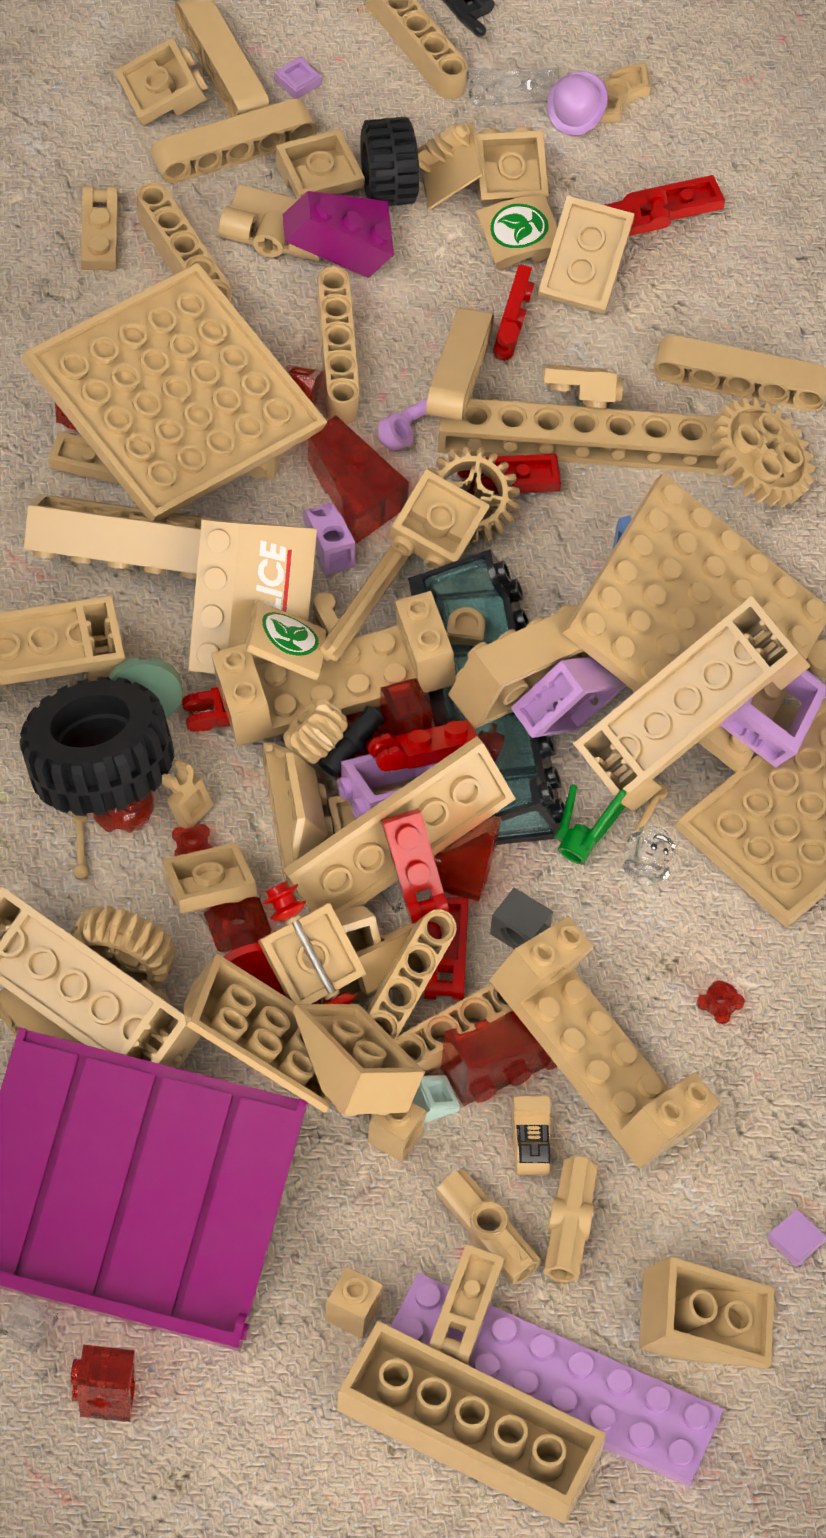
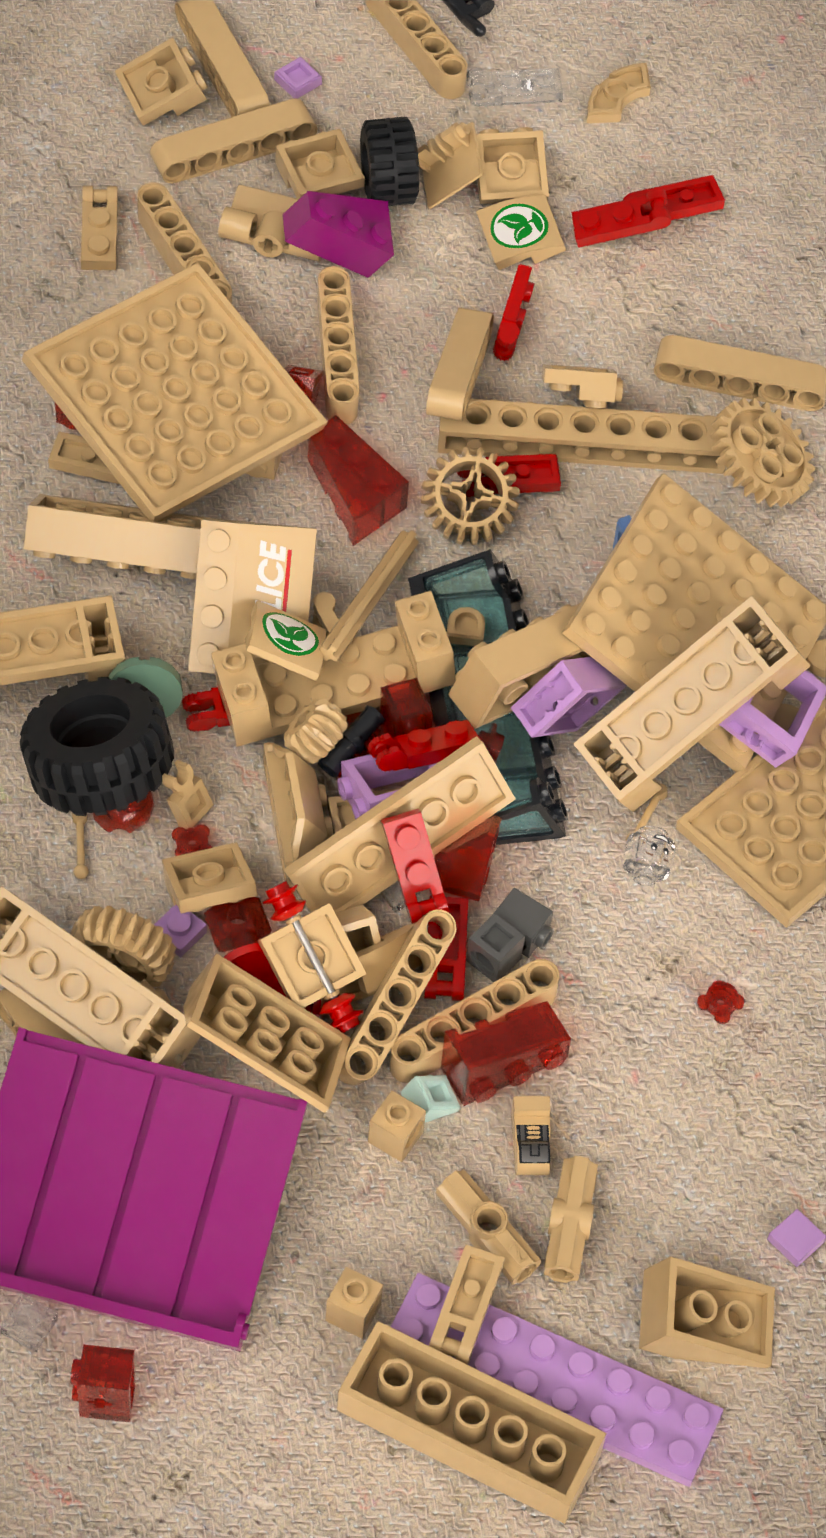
tan slope [293,1004,425,1116] -> none
lavender leg [303,502,356,576] -> none
lavender plate [378,397,428,452] -> none
tan plate [387,469,490,574] -> none
tan plate [489,916,721,1169] -> none
tan plate [538,195,634,314] -> none
lavender hat [547,71,608,136] -> none
green plant [554,784,626,865] -> none
none -> lavender plate [154,905,207,958]
none -> dark grey brick [466,913,525,982]

